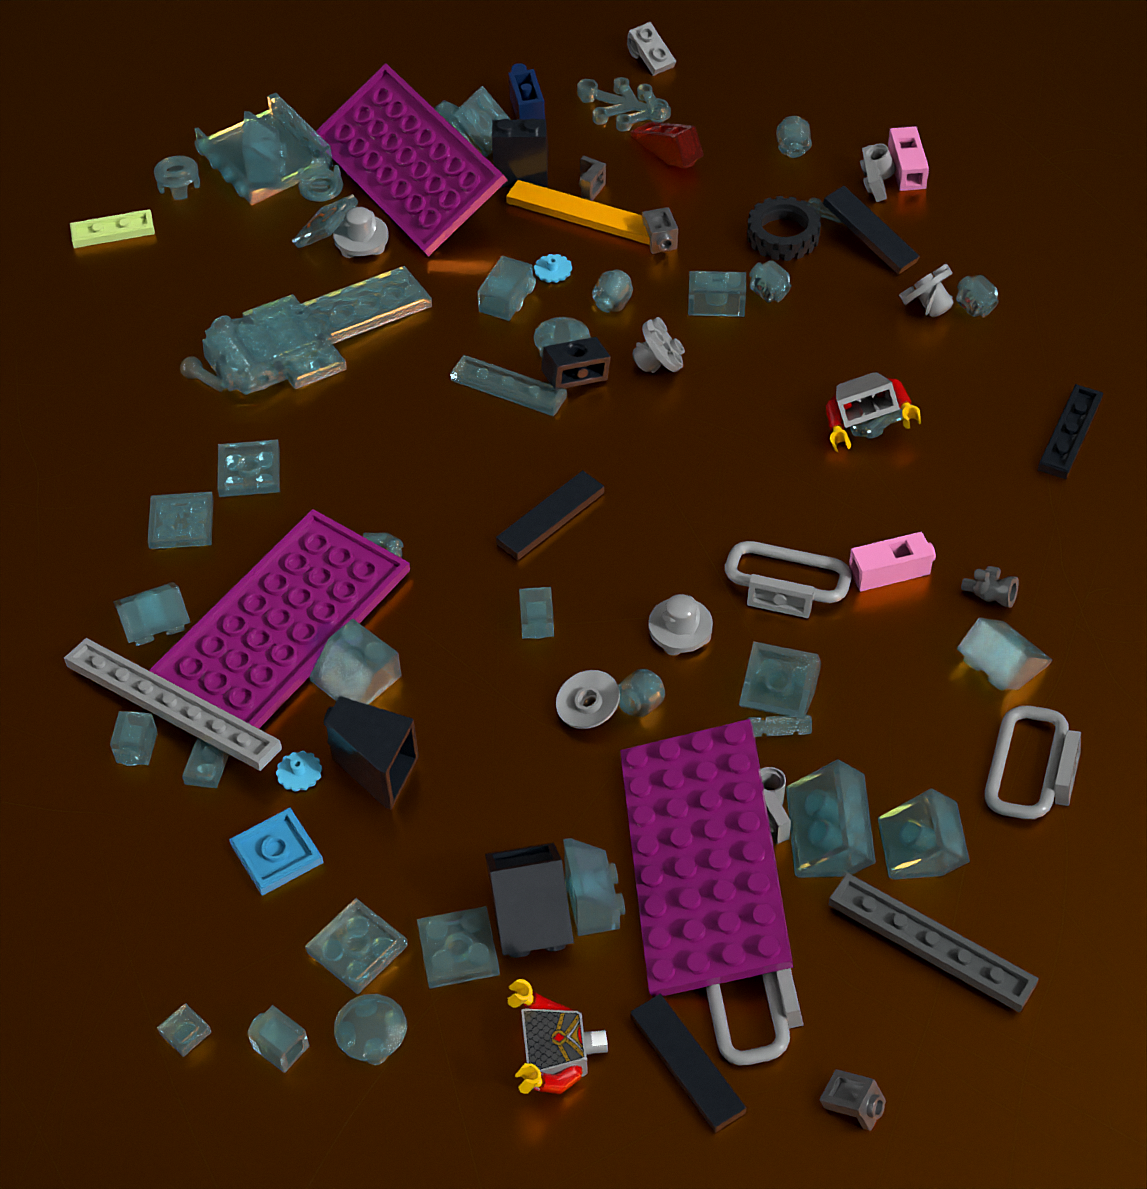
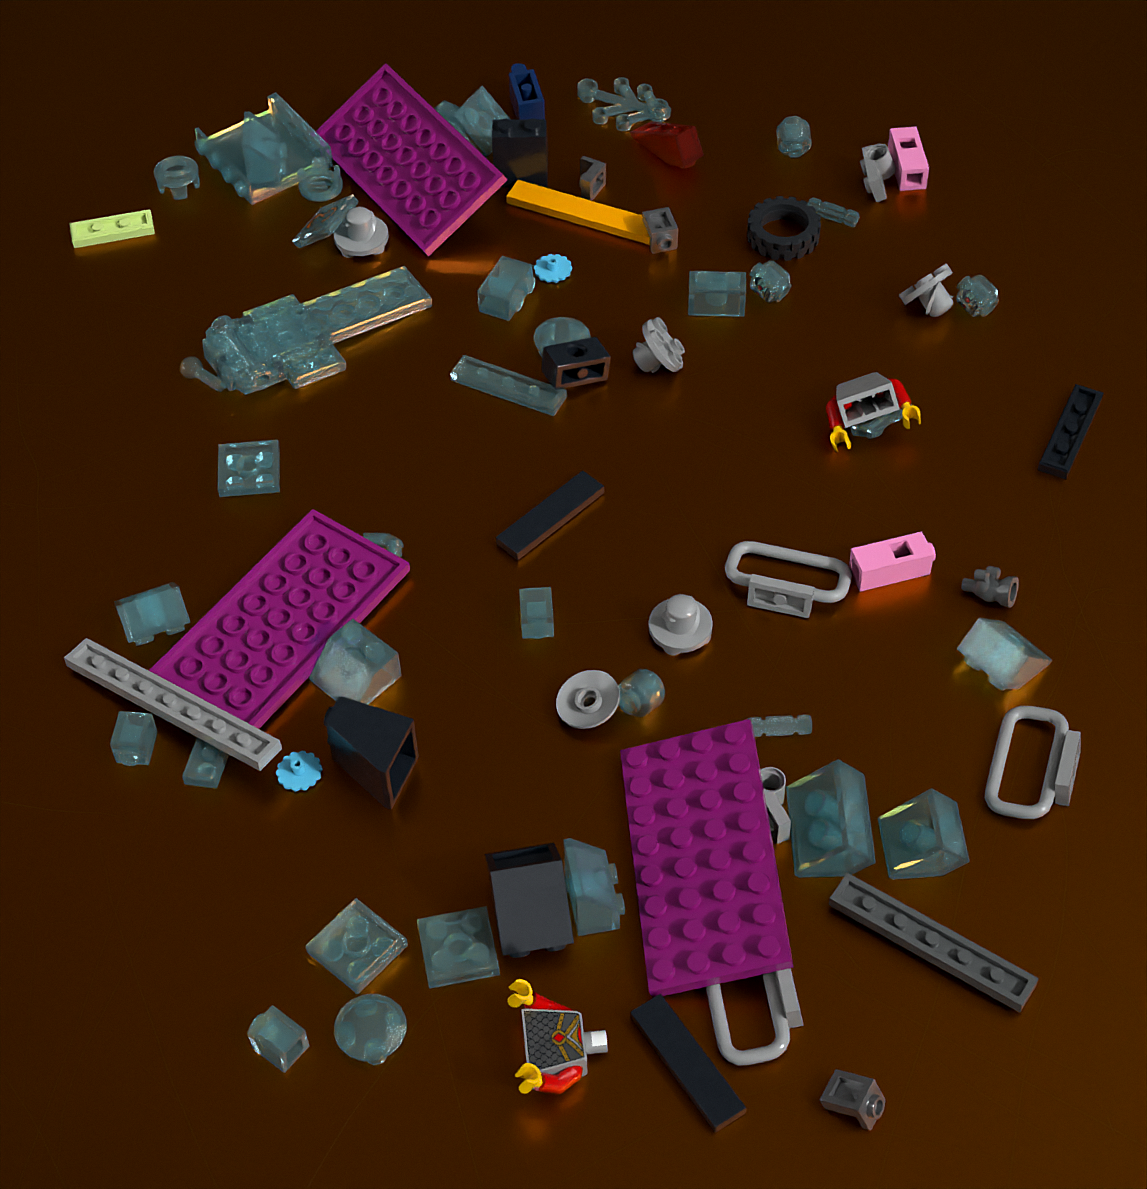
clear light blue tile [148,492,214,549] -> none
clear light blue plate [157,1003,211,1057] -> none
dark azure tile [229,808,324,896] -> none
clear light blue head [592,270,633,312] -> none
light grey plate [627,22,676,76] -> none
clear light blue slope [739,642,821,719] -> none
black tile [823,186,920,275] -> none

